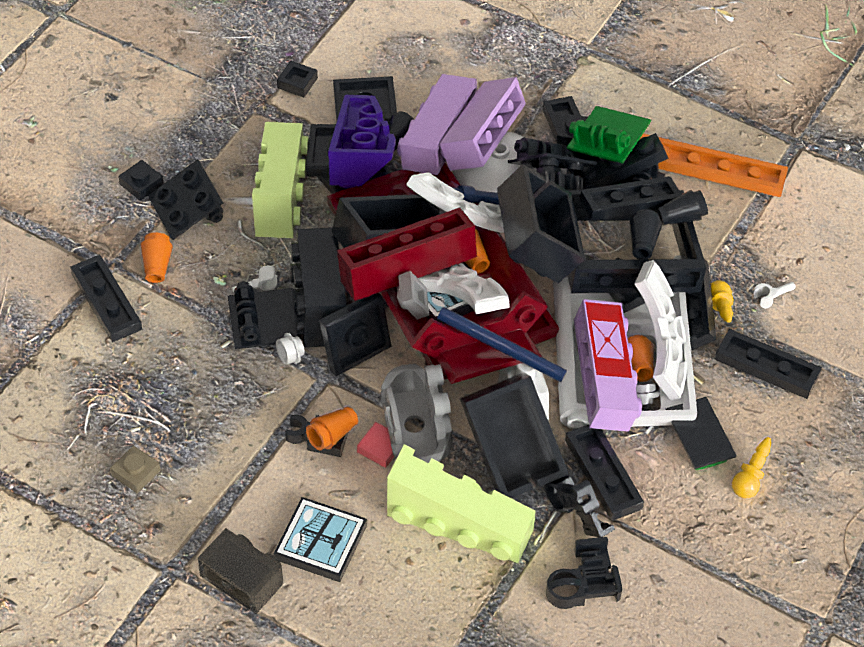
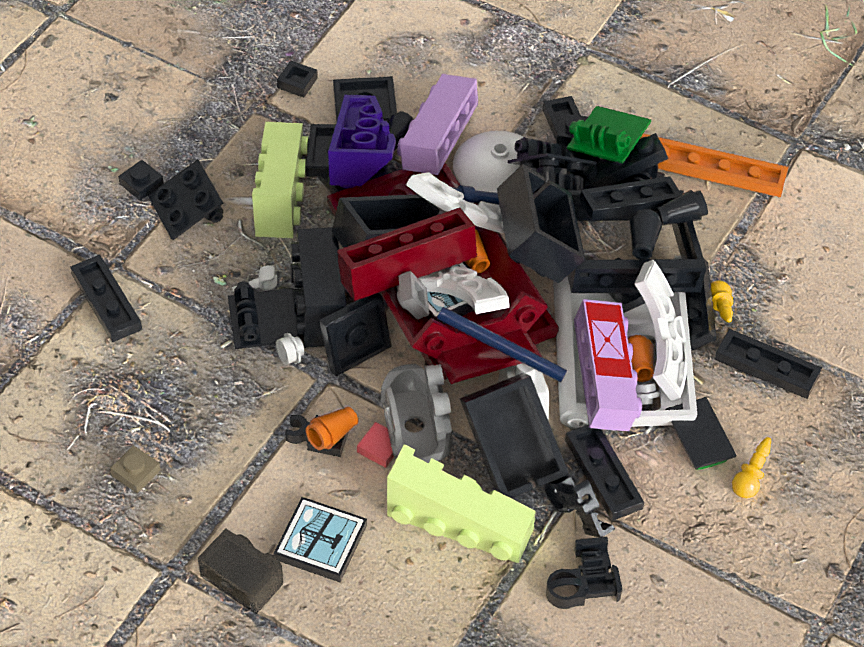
orange cone [141,232,173,283] -> none
lavender brick [440,77,526,171] -> none
white hand [754,282,796,308] -> none

